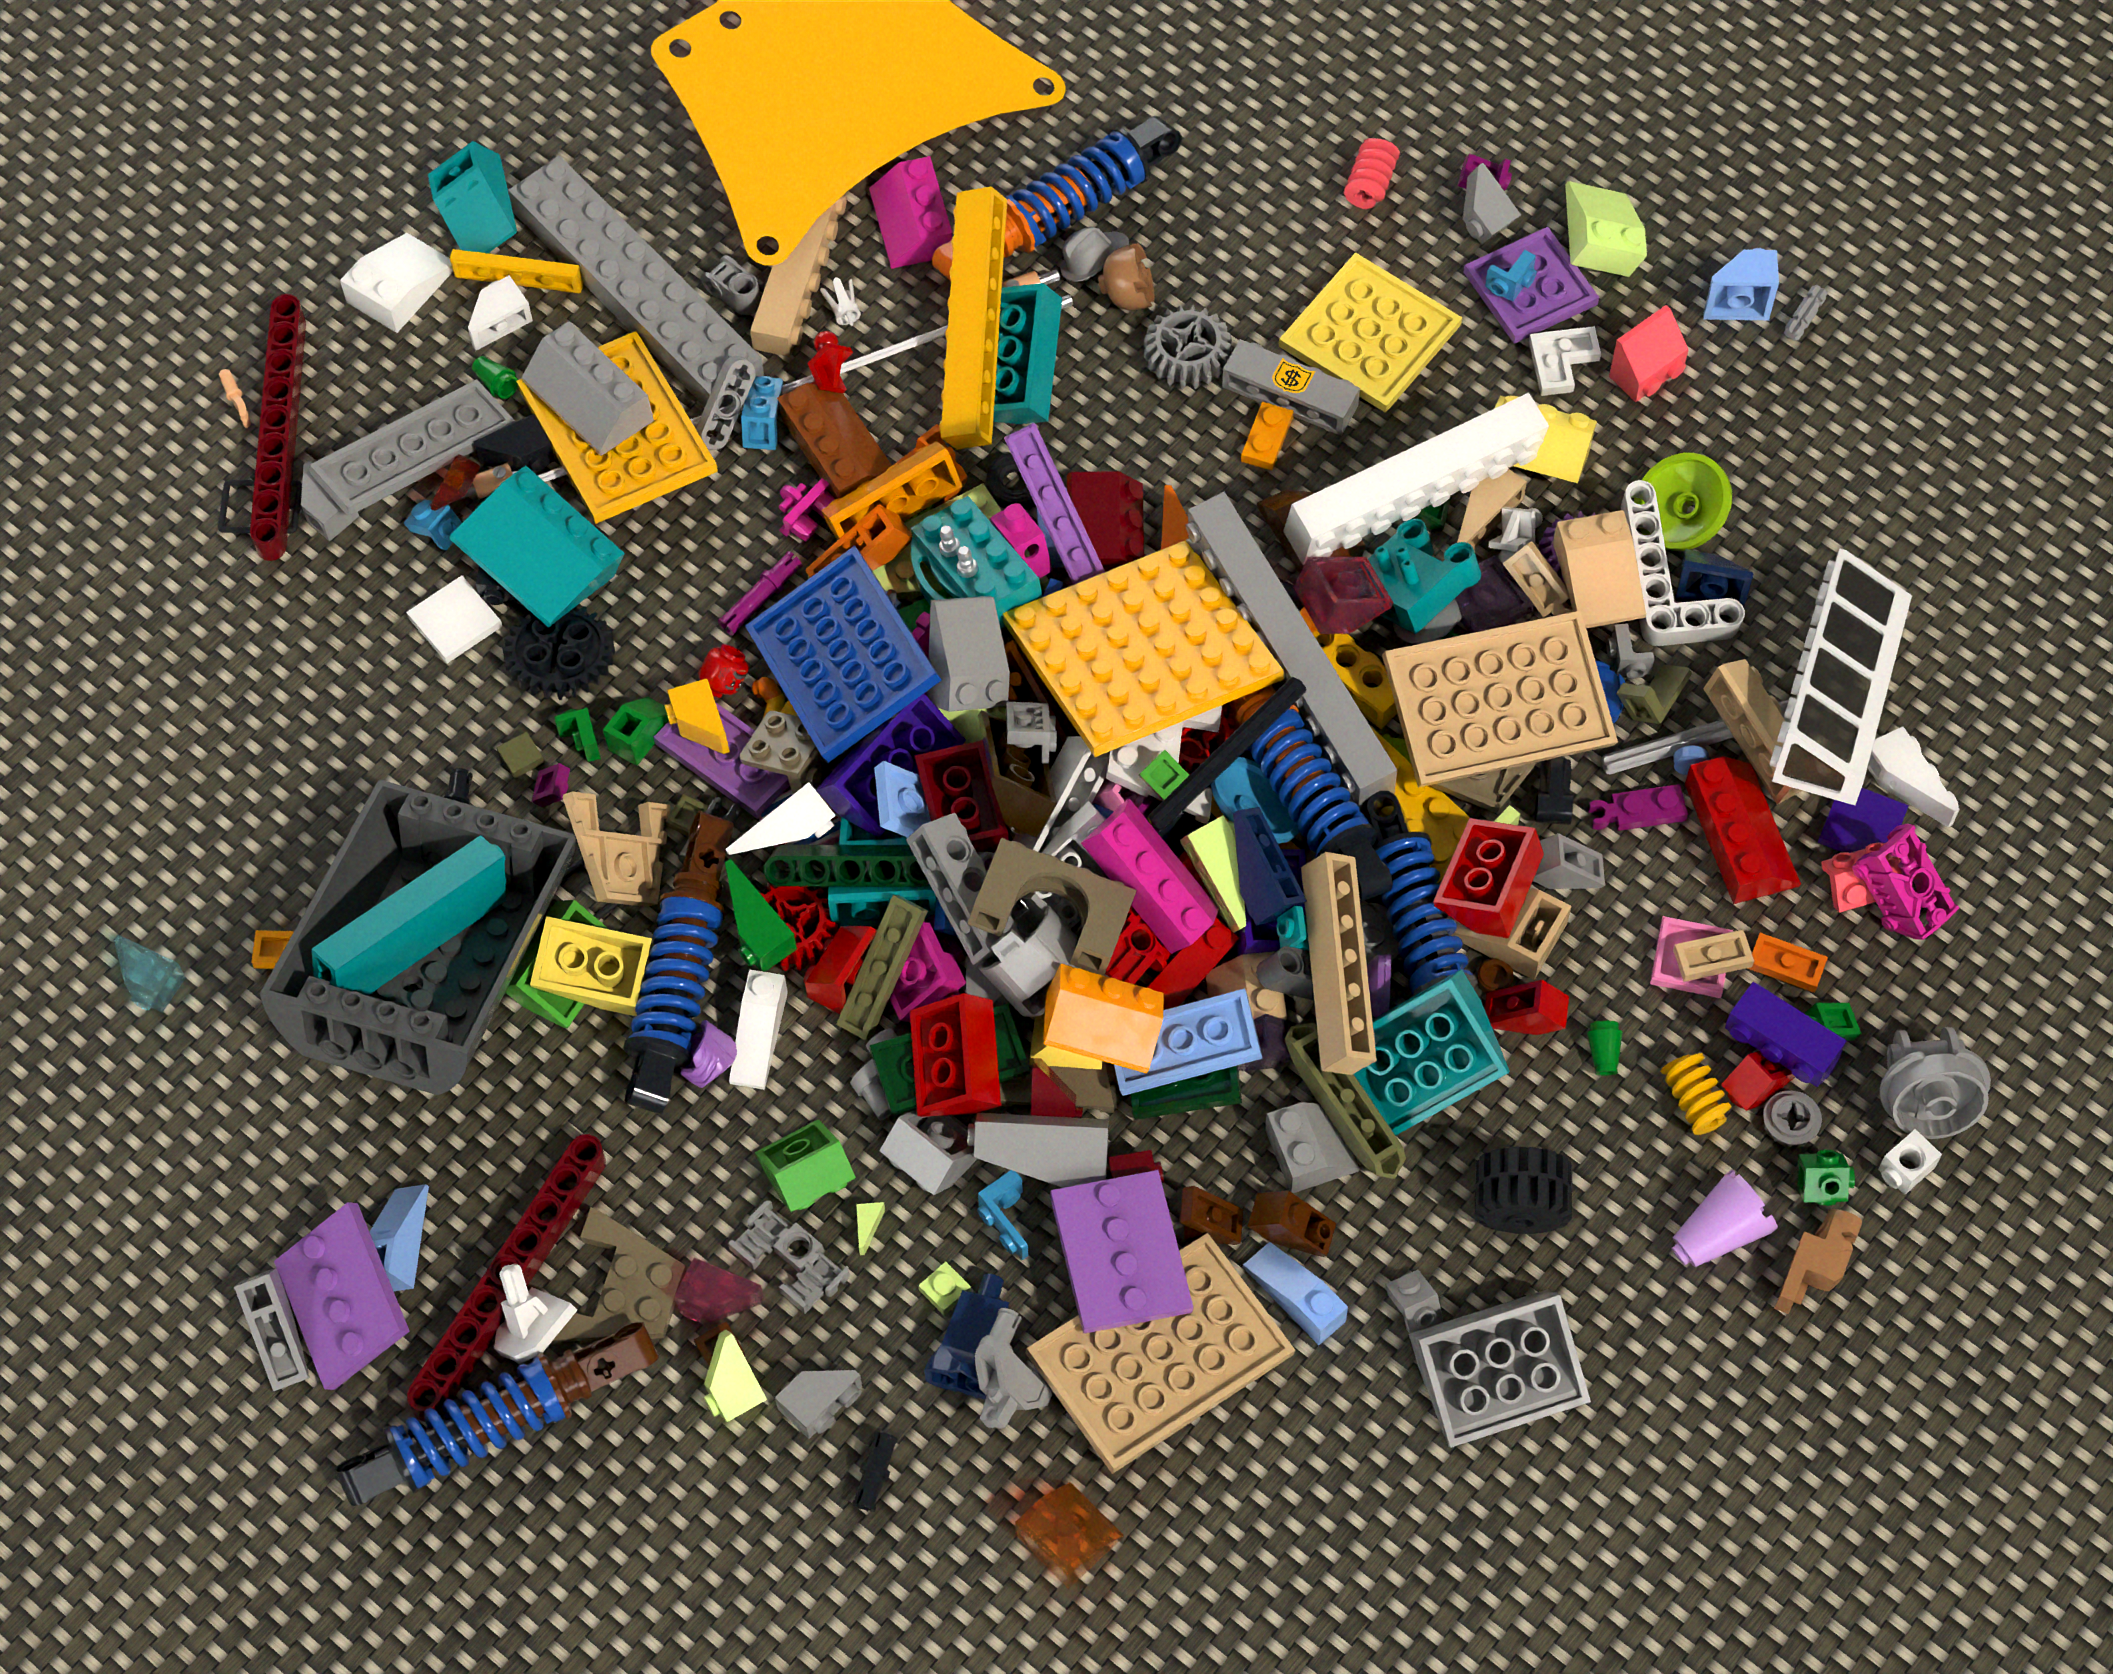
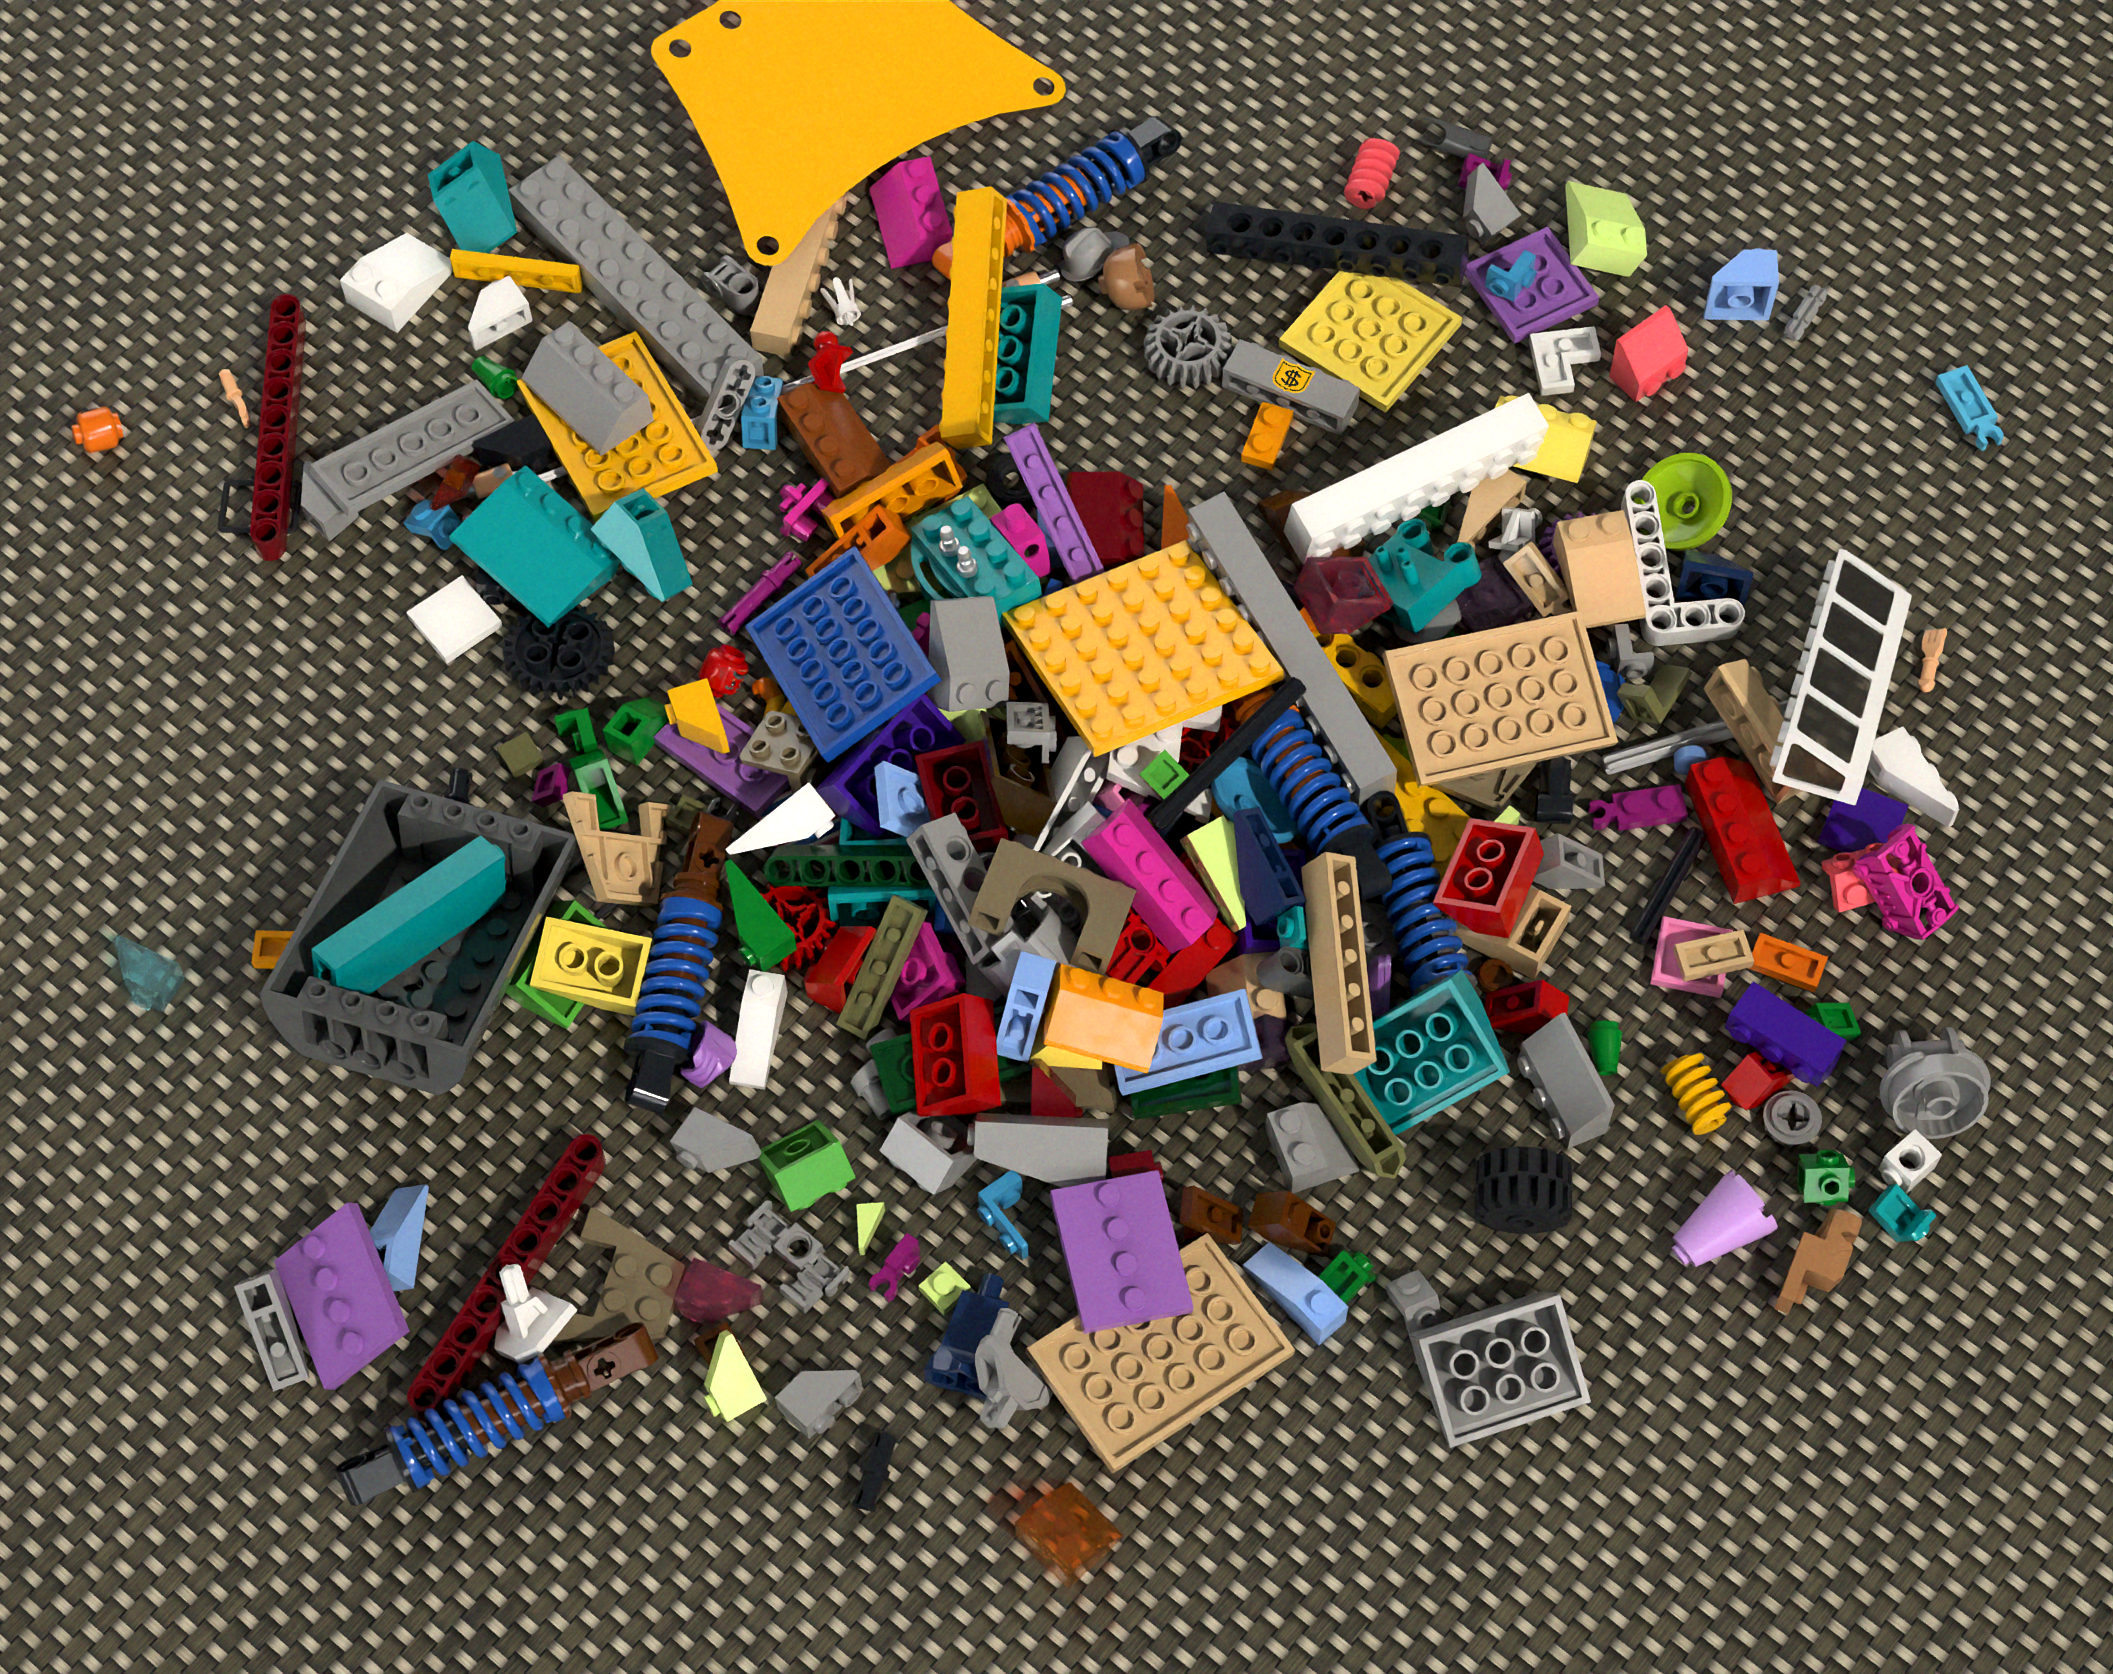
none -> orange head [71,407,123,453]
none -> green slope [569,748,629,831]
none -> teal slope [591,488,693,602]
none -> light grey slope [670,1107,762,1173]
none -> magenta plate [869,1233,921,1302]
none -> light blue slope [996,951,1056,1063]
none -> black brick [1205,201,1469,287]
none -> green bracket [1318,1250,1377,1304]
none -> dark grey piece [1417,117,1493,159]
none -> light grey slope [1517,1012,1615,1149]
none -> black axle [1629,827,1707,945]
none -> teal bracket [1868,1184,1936,1242]
none -> light nougat piece [1918,628,1947,693]
none -> medium azure plate [1935,365,2004,451]

